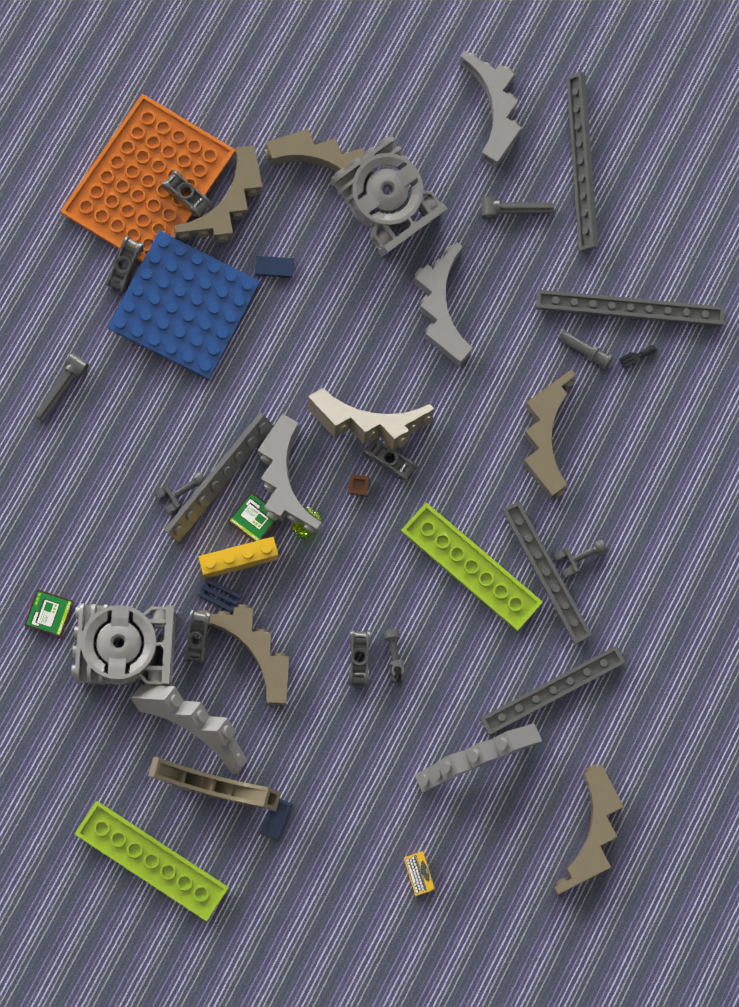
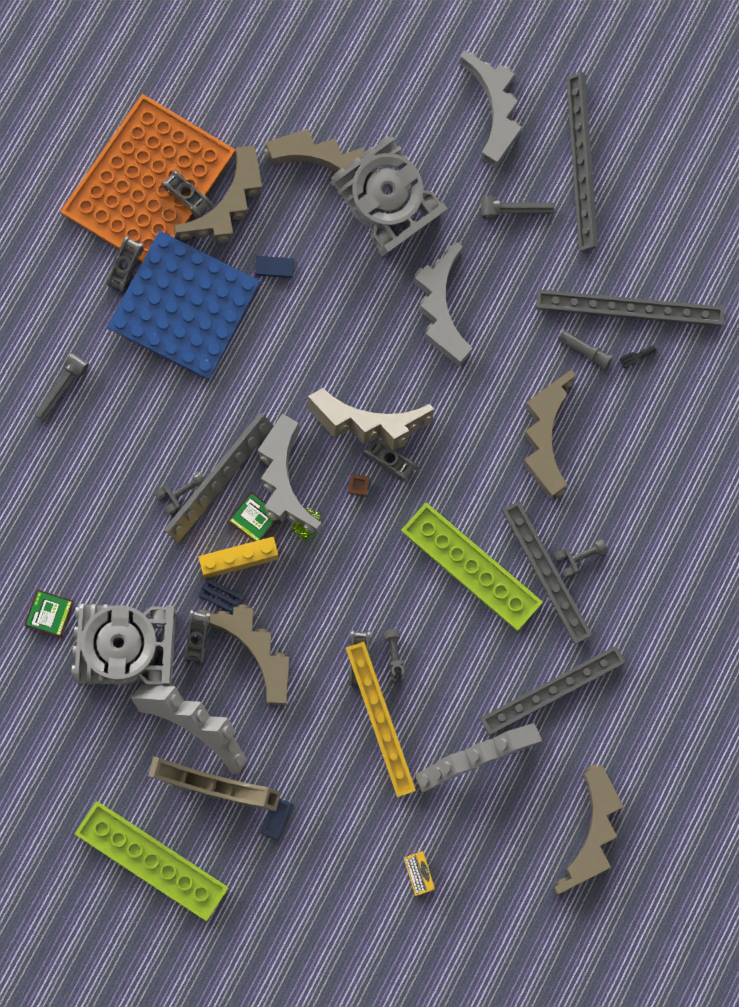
none -> yellow plate [346,642,416,797]

